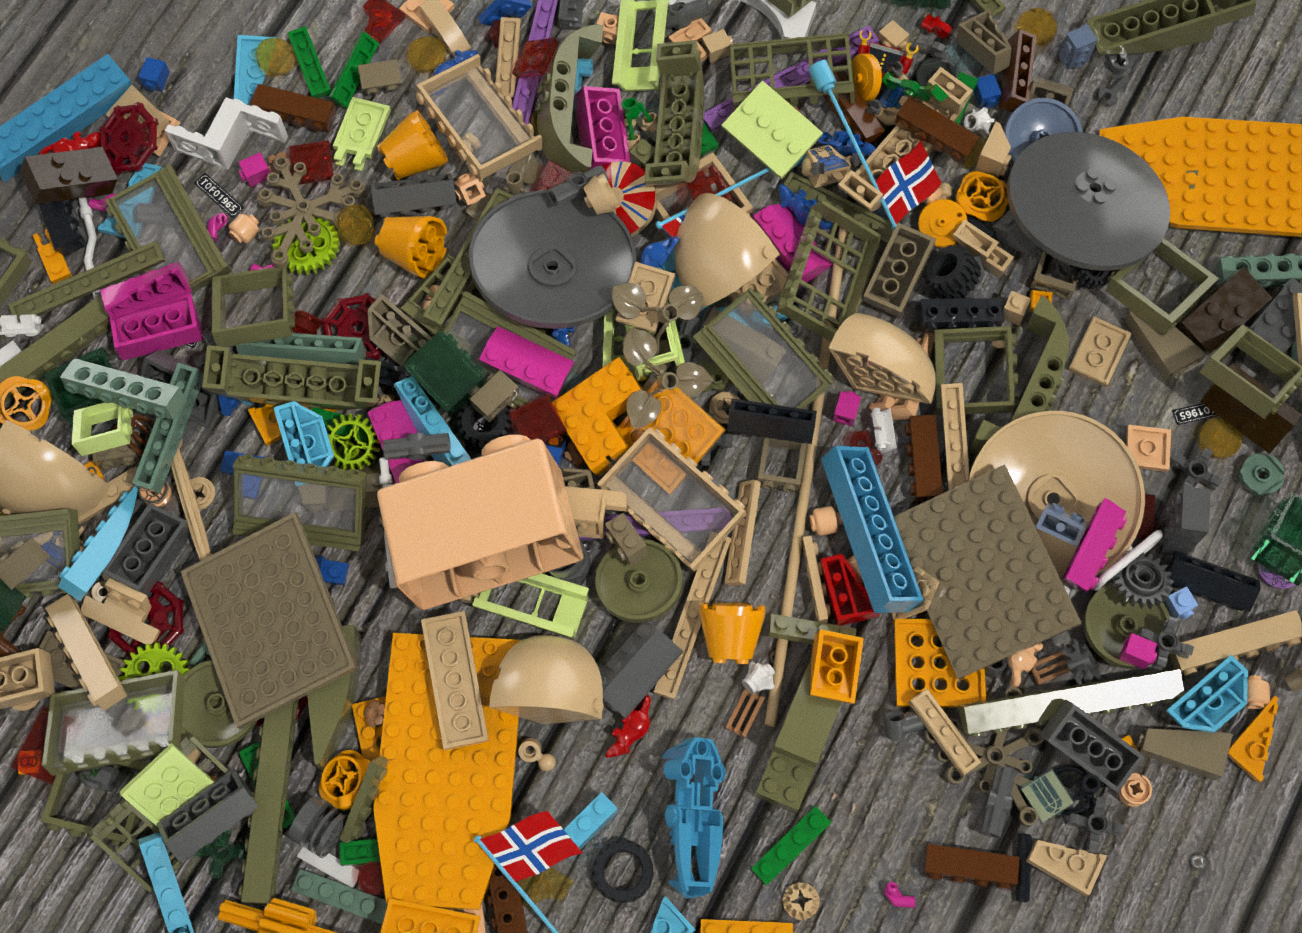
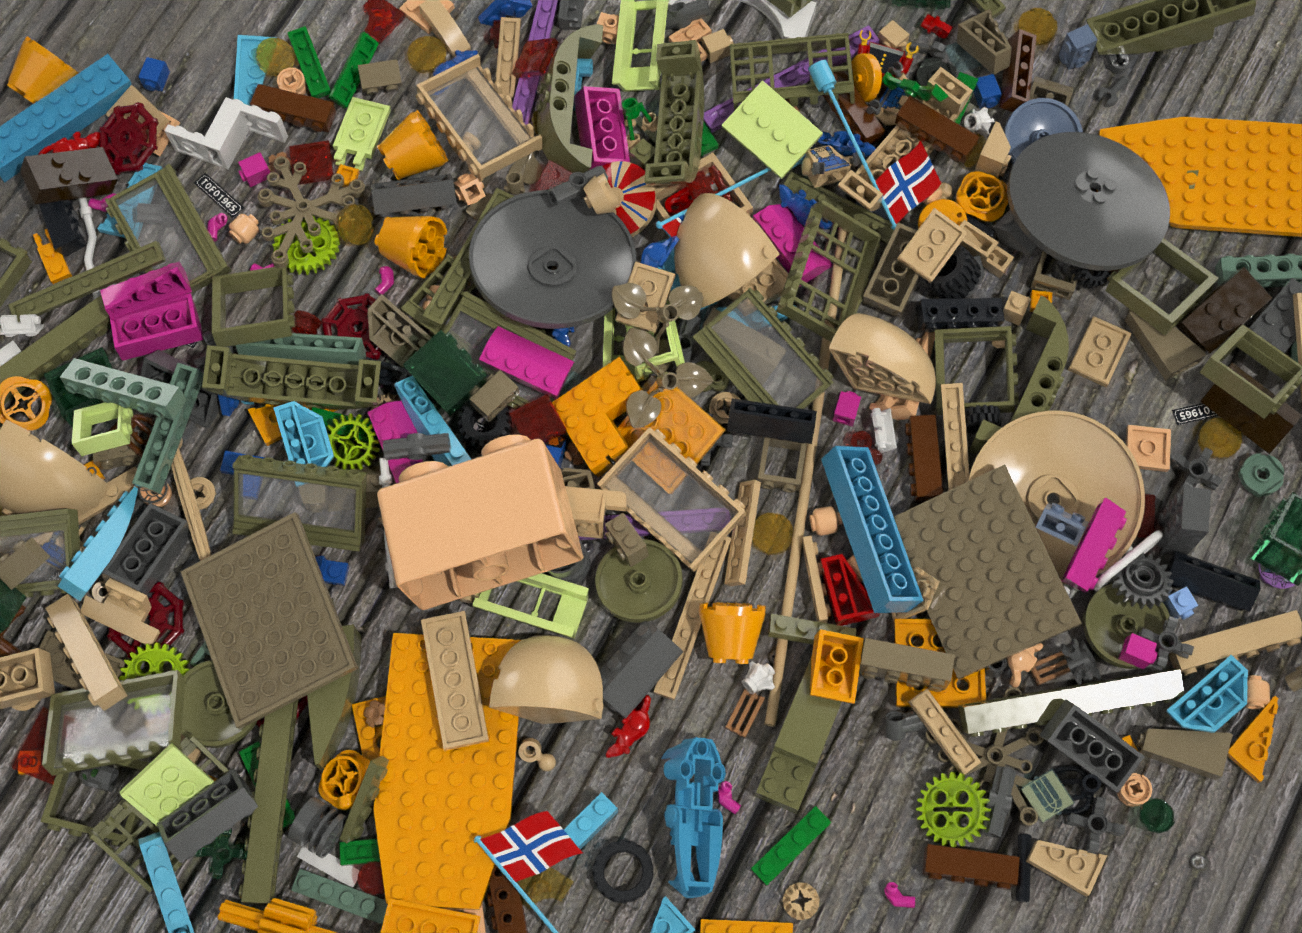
none -> light orange cone [7,36,79,104]
none -> light nougat wheel [277,68,307,95]
none -> light orange tile [335,164,360,187]
none -> dark pink arm [374,266,394,295]
none -> red plate [665,185,702,217]
none -> dark pink arm [717,781,742,815]
none -> clear yellow tile [752,513,794,555]
none -> dark tan brick [859,638,955,692]
none -> tan tile [897,208,968,283]
none -> lime gear [916,772,991,847]
none -> black tyre [965,405,1001,434]
none -> clear green hair [1139,798,1175,834]

